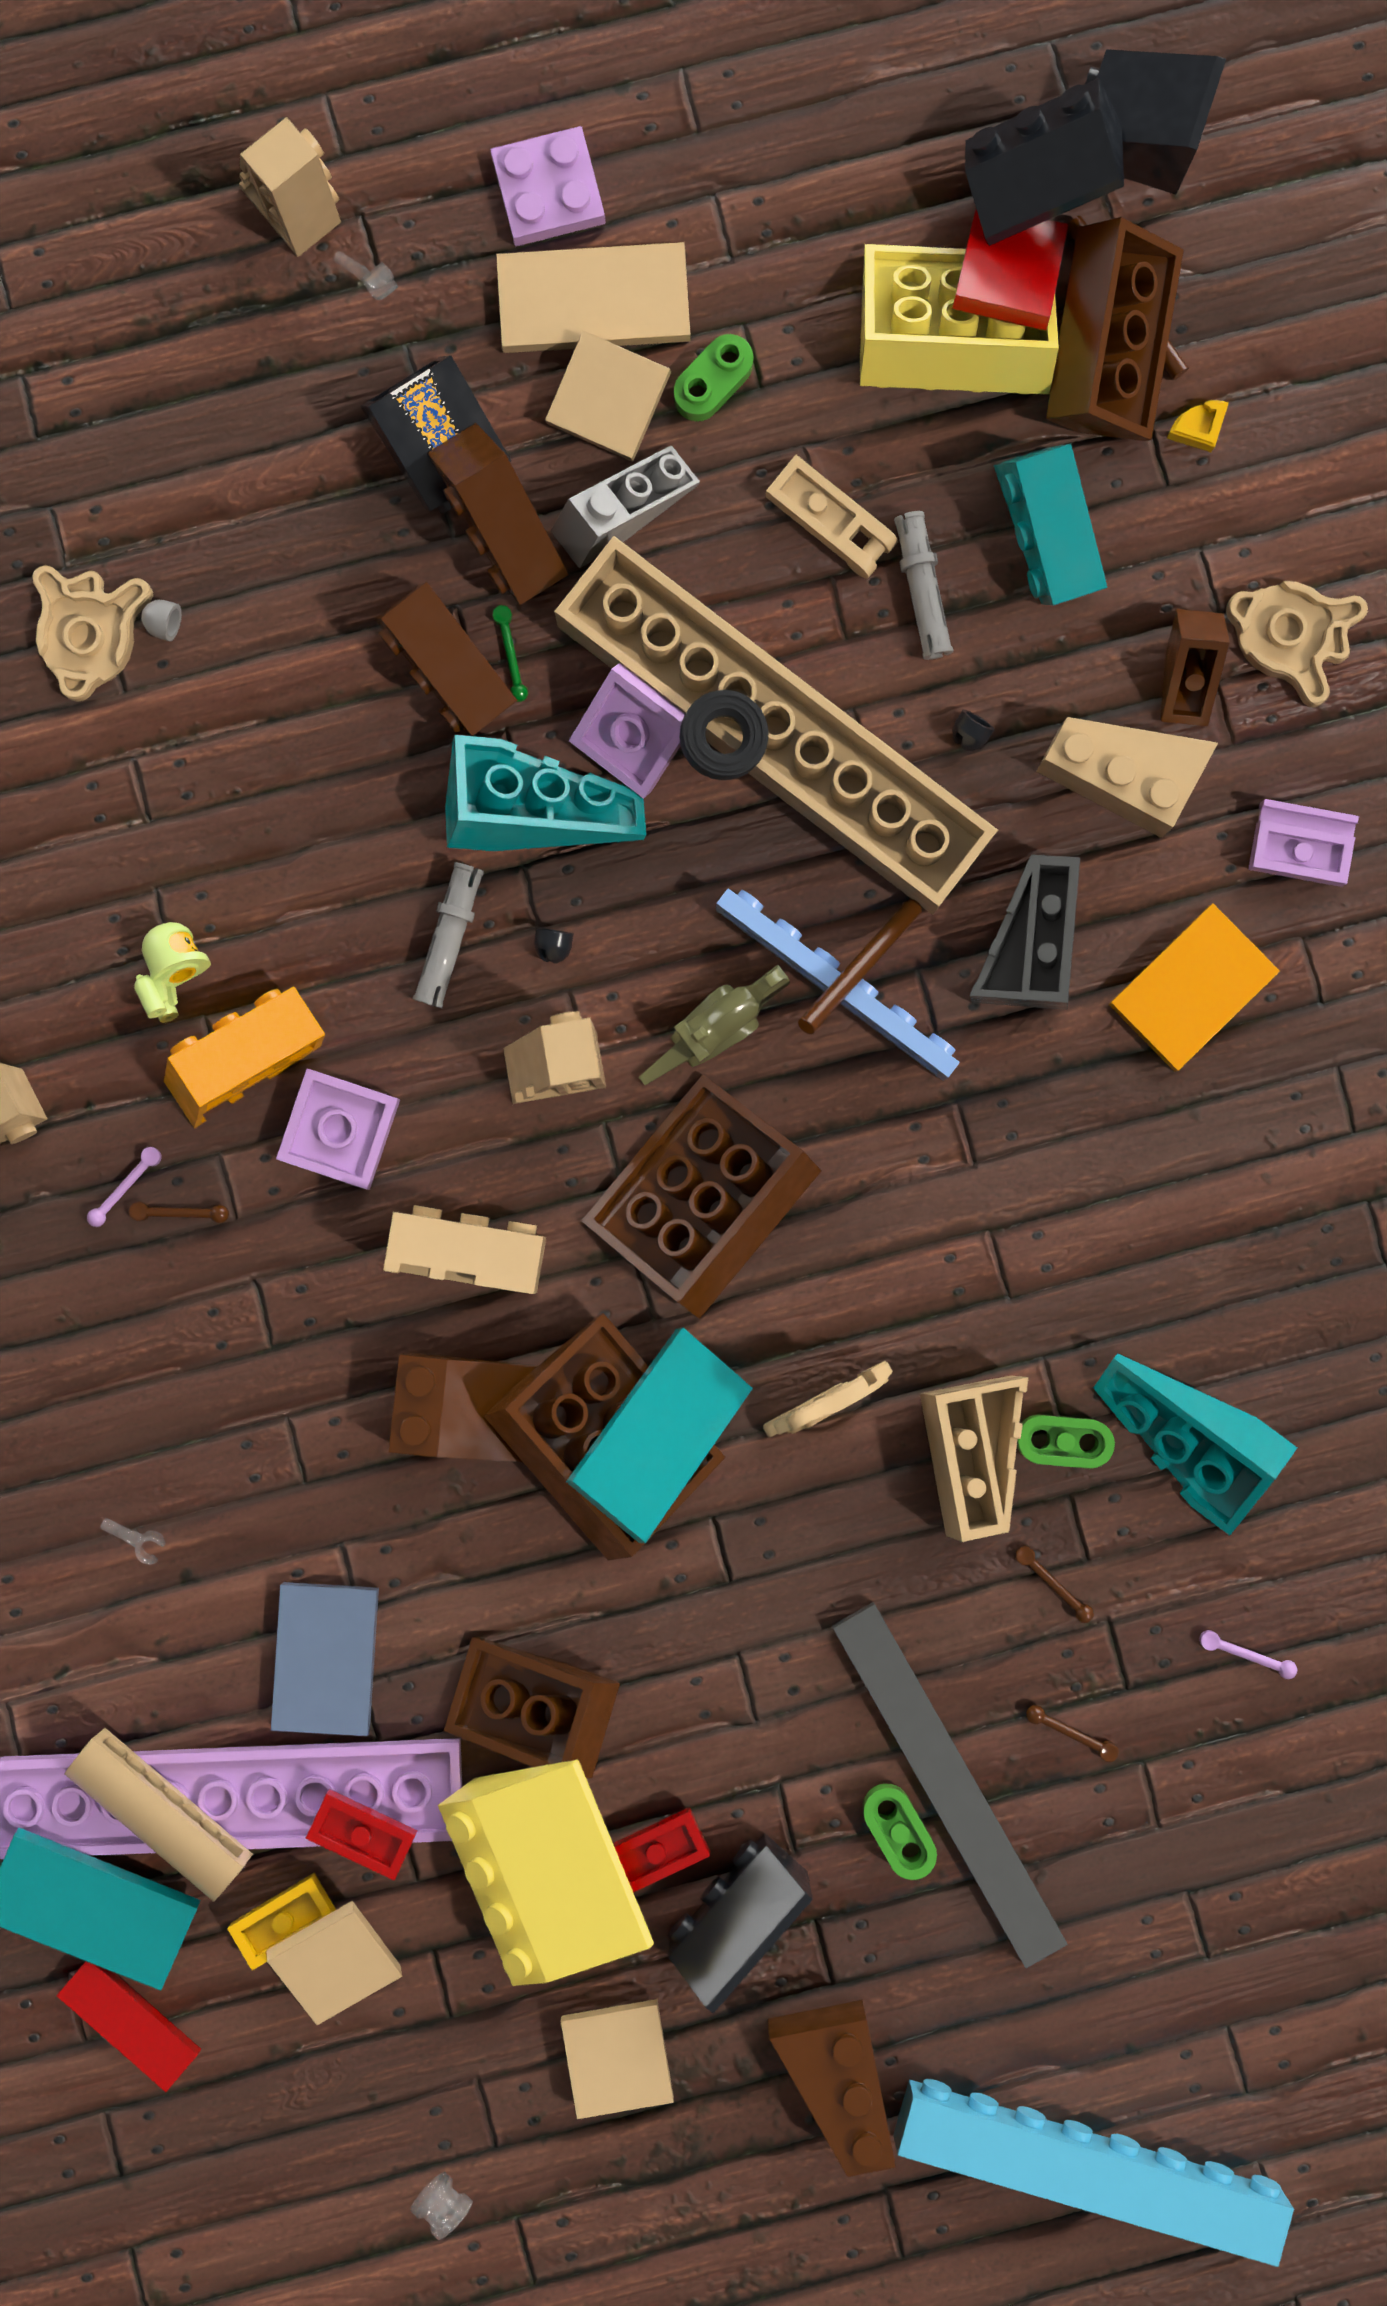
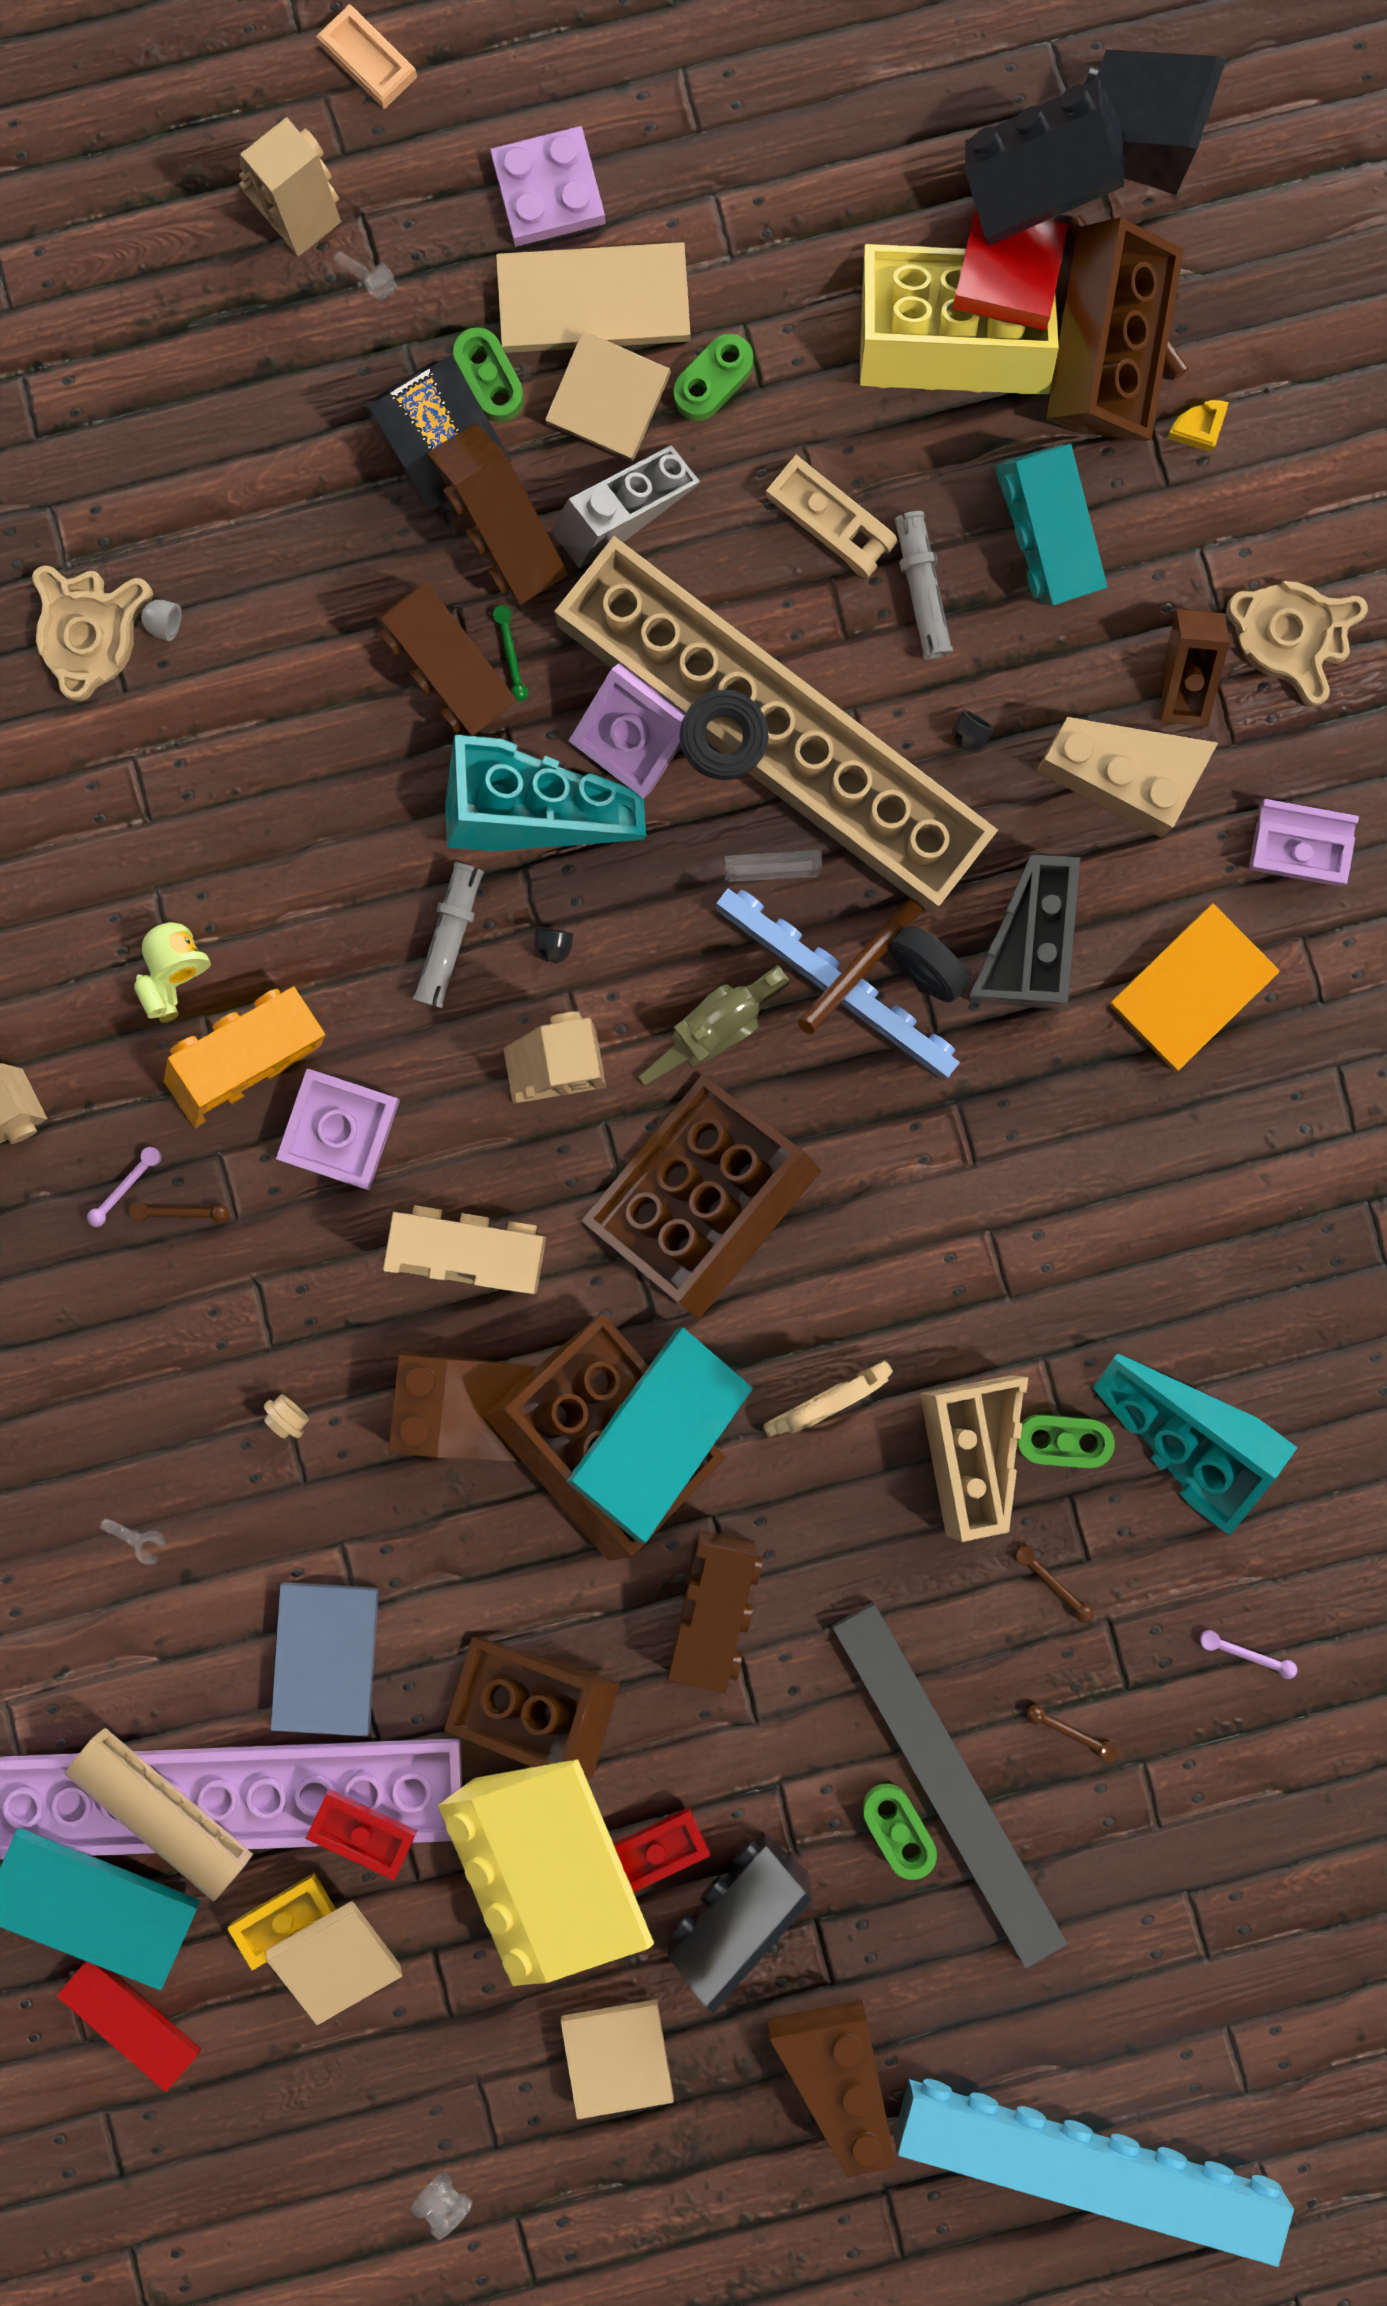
none -> tan plate [264,1394,309,1439]
none -> light nougat tile [316,4,417,109]
none -> bright green plate [453,328,524,423]
none -> reddish brown wedge [668,1530,763,1693]
none -> clear tile [724,850,822,882]
none -> black tyre [890,926,969,1003]

